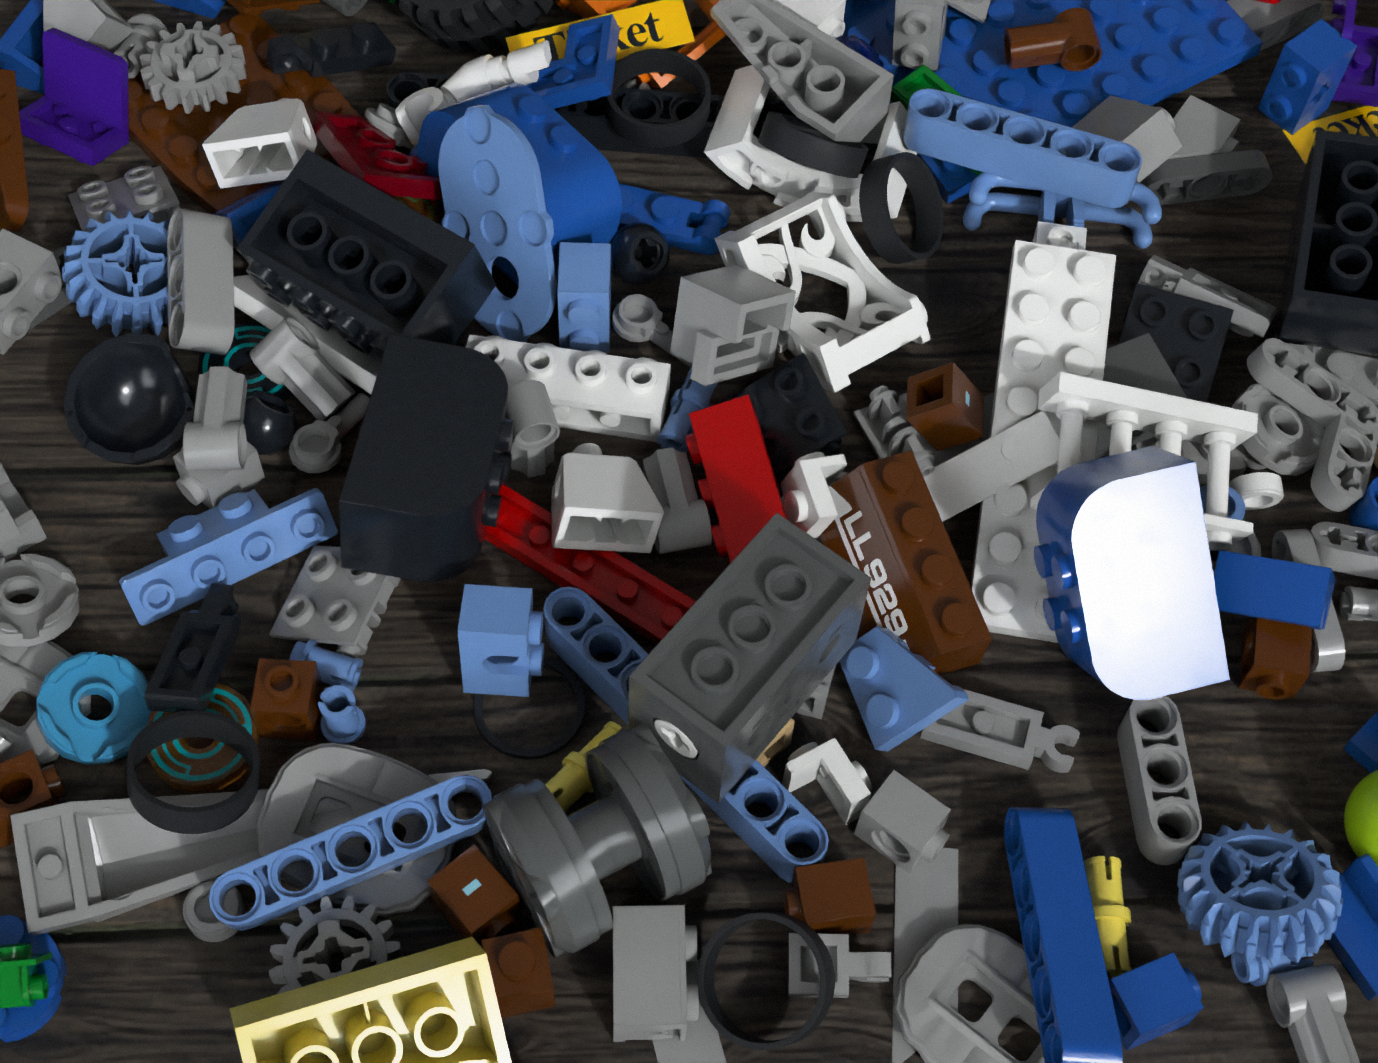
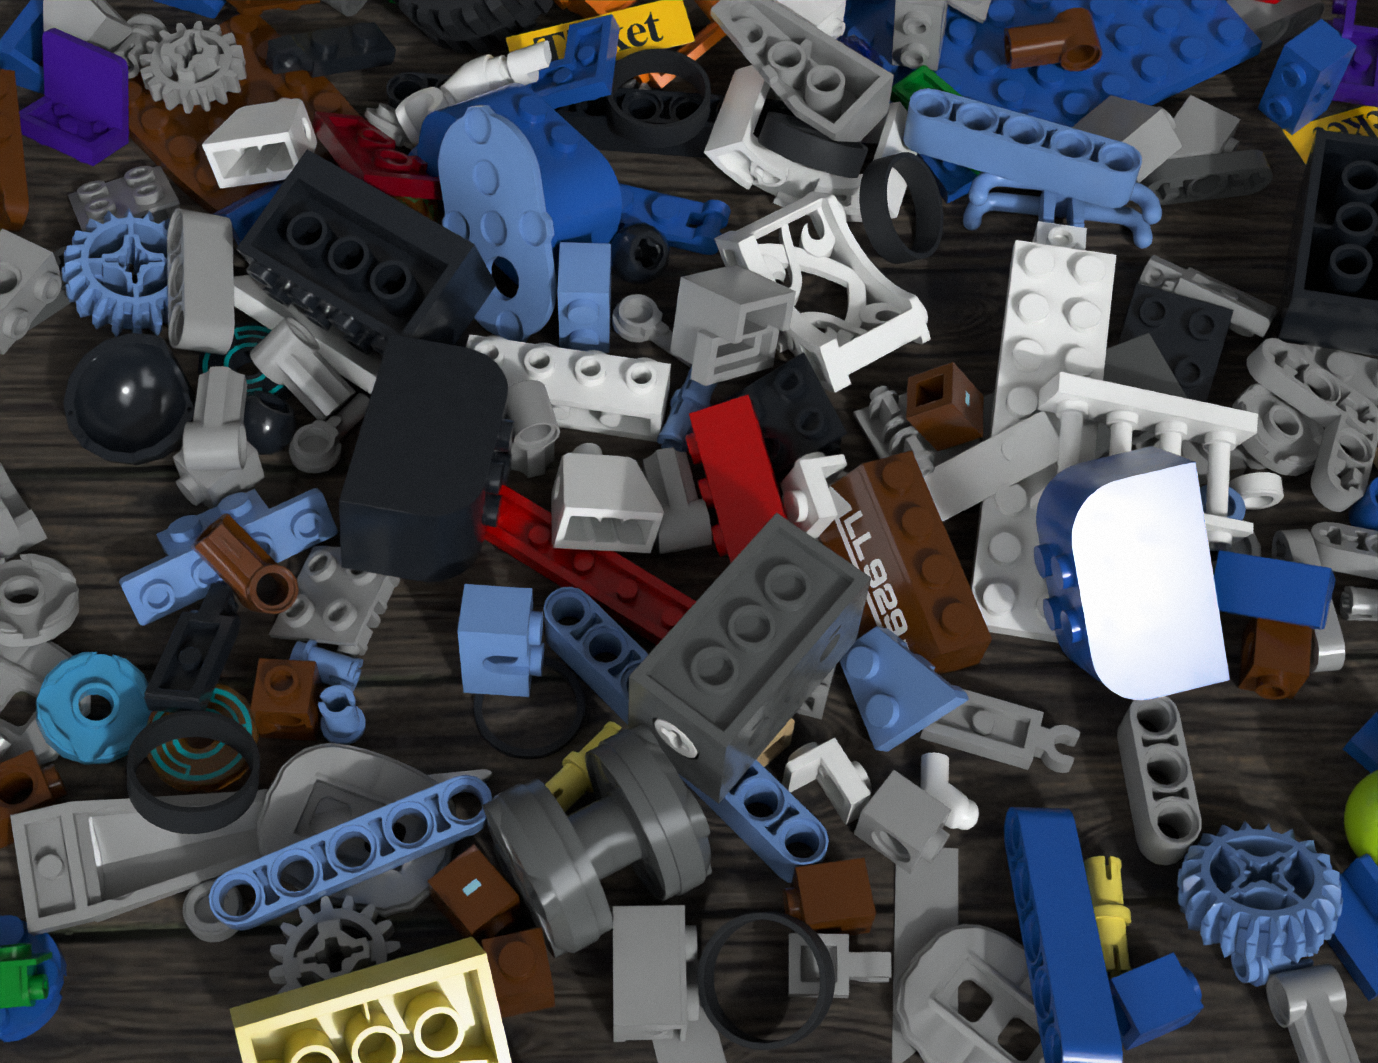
none -> reddish brown piece [190,513,299,614]
none -> white arm [920,752,979,830]

